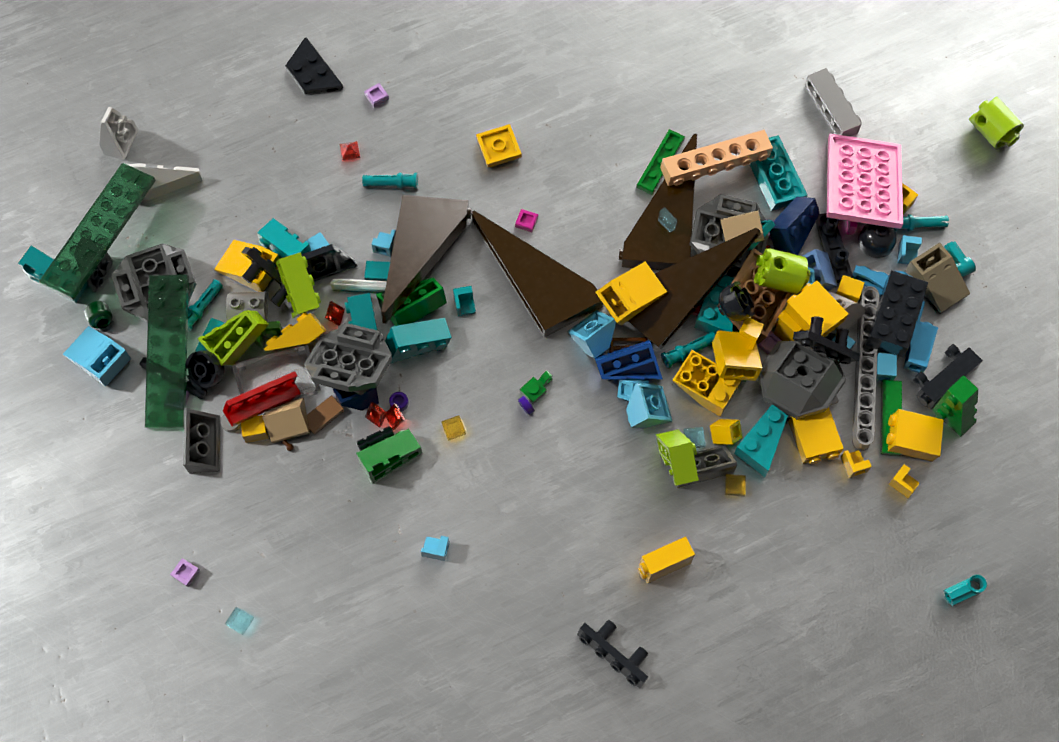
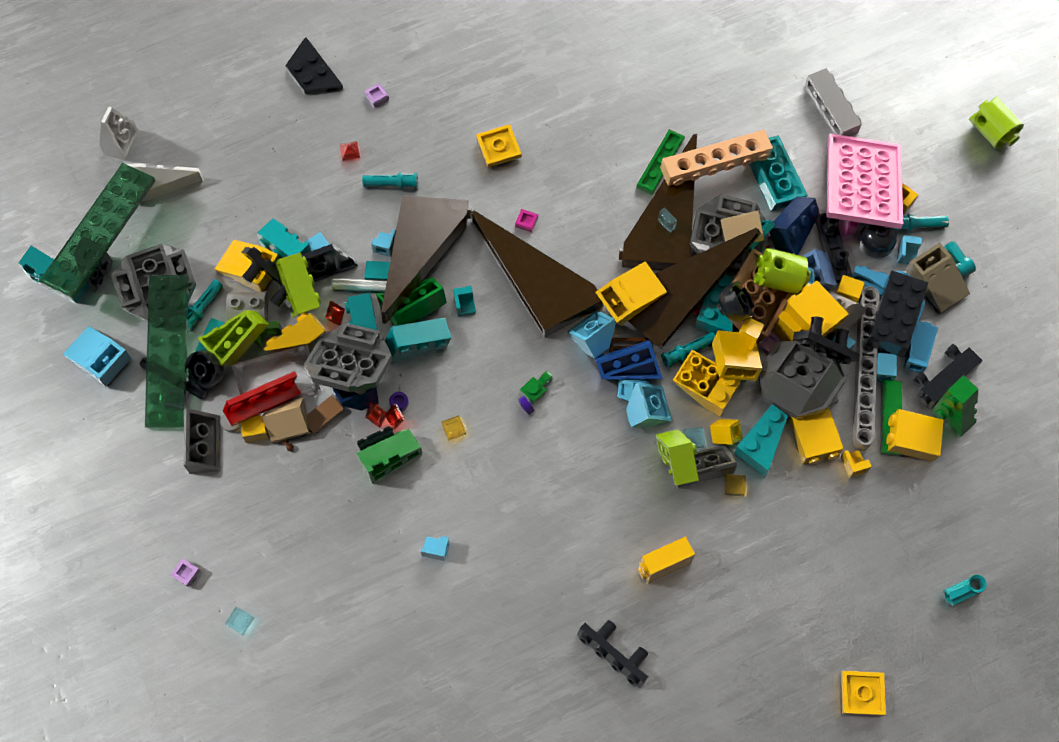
dark green head [84,301,113,329] -> none
yellow panel [889,464,919,498] -> none
none -> yellow plate [841,671,886,716]

